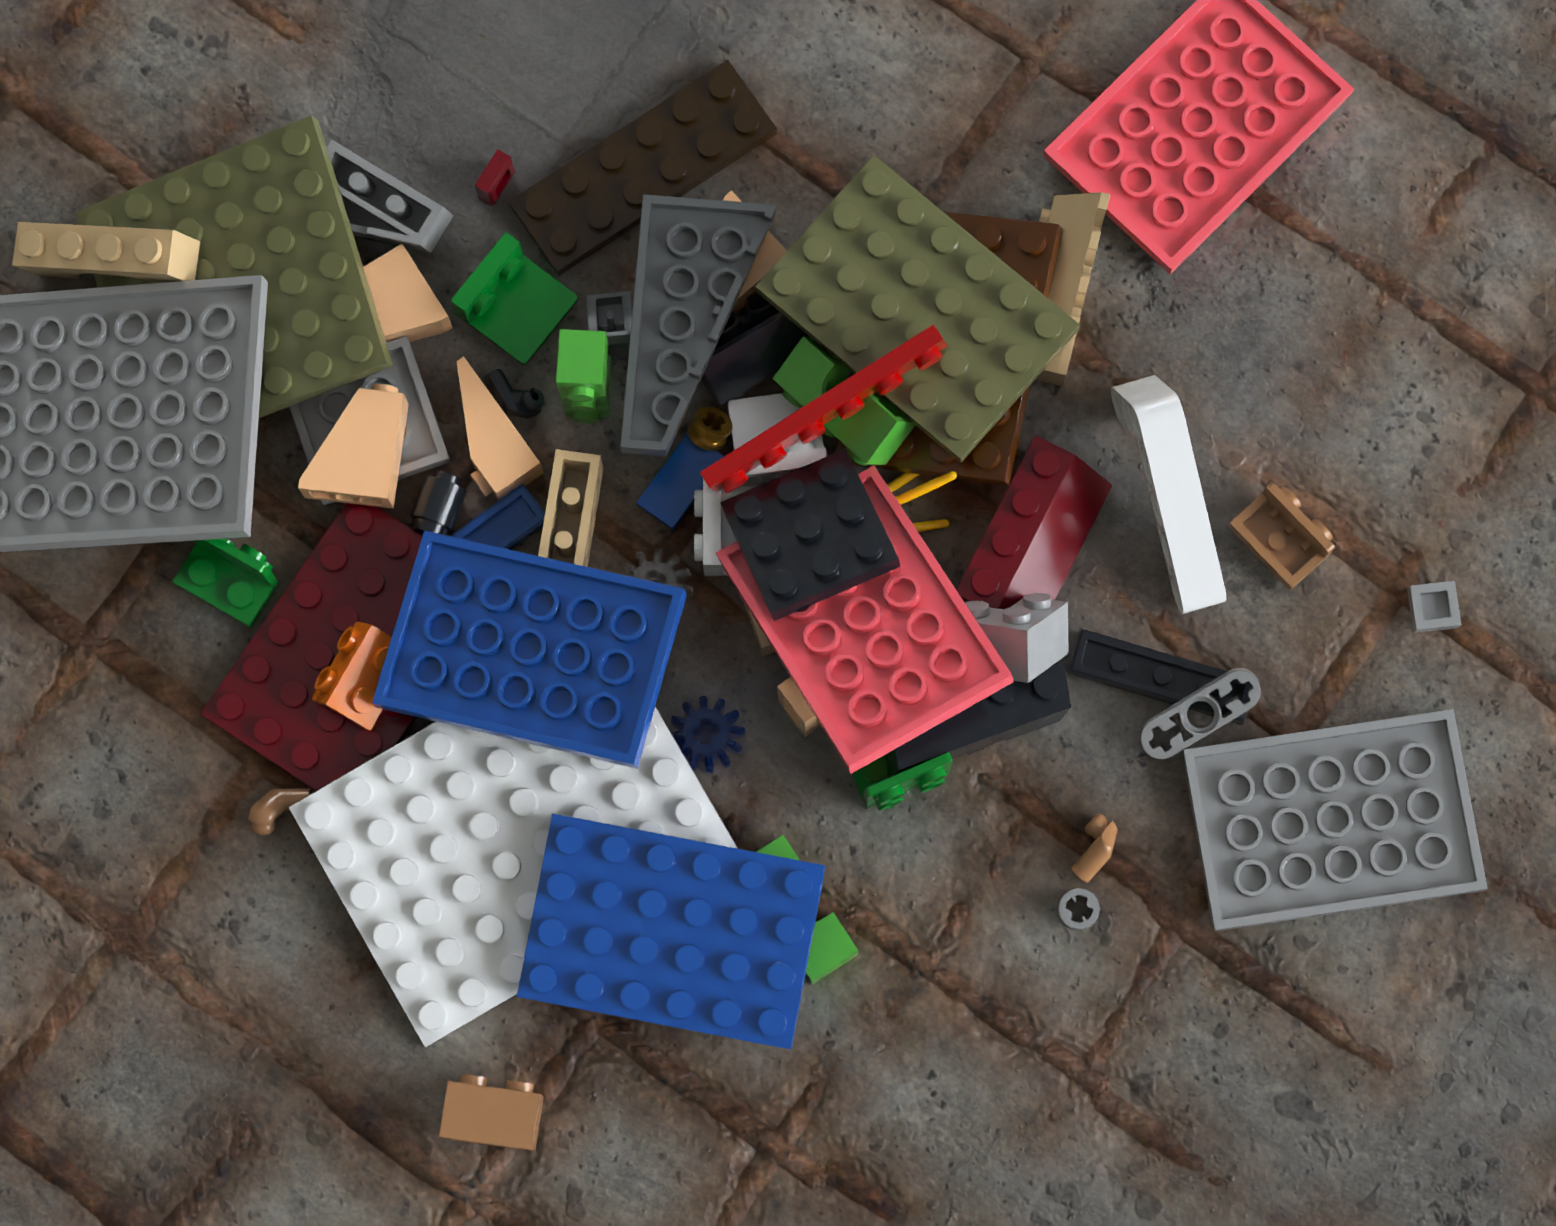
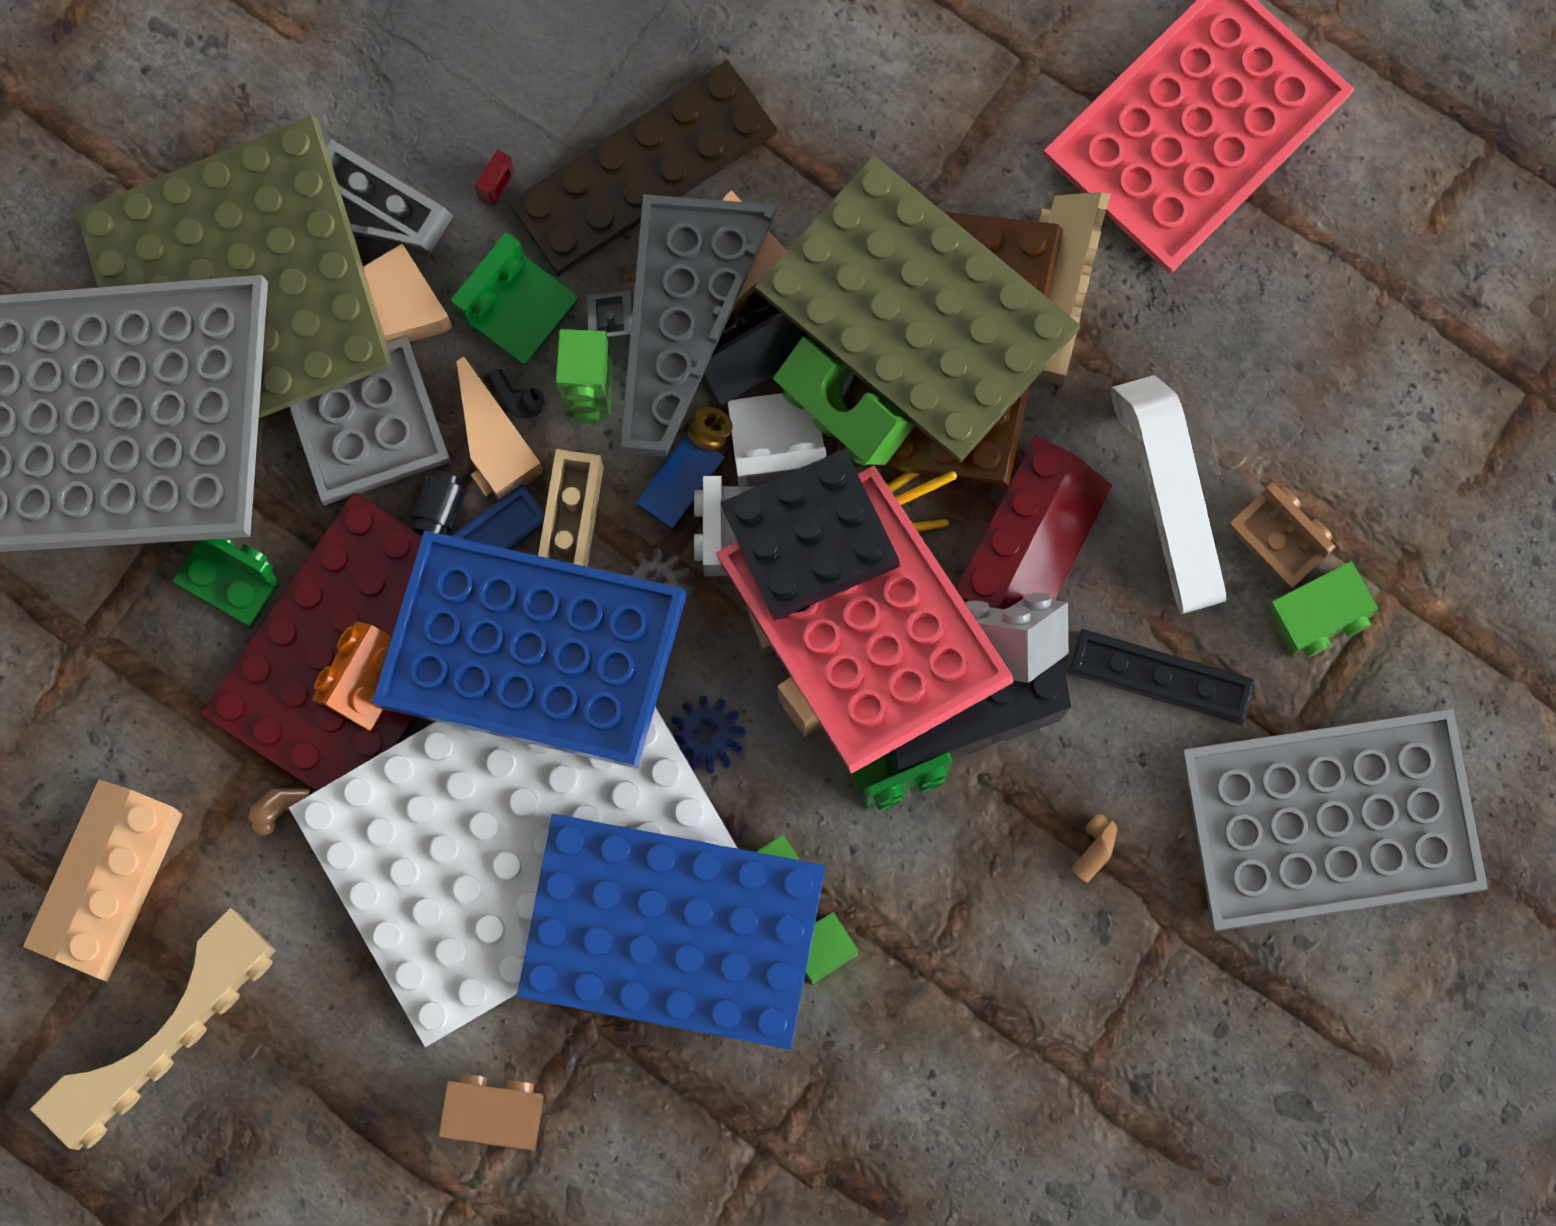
tan arch [12,222,200,283] -> none
light nougat slope [298,384,409,509] -> none
red plate [700,324,948,493] -> none
light grey bush [1058,888,1100,930] -> none
light grey beam [1141,668,1261,759] -> none
light grey plate [1407,581,1462,633] -> none
none -> light nougat slope [23,779,183,982]
none -> tan arch [30,908,276,1150]
none -> bright green brick [1266,561,1378,658]

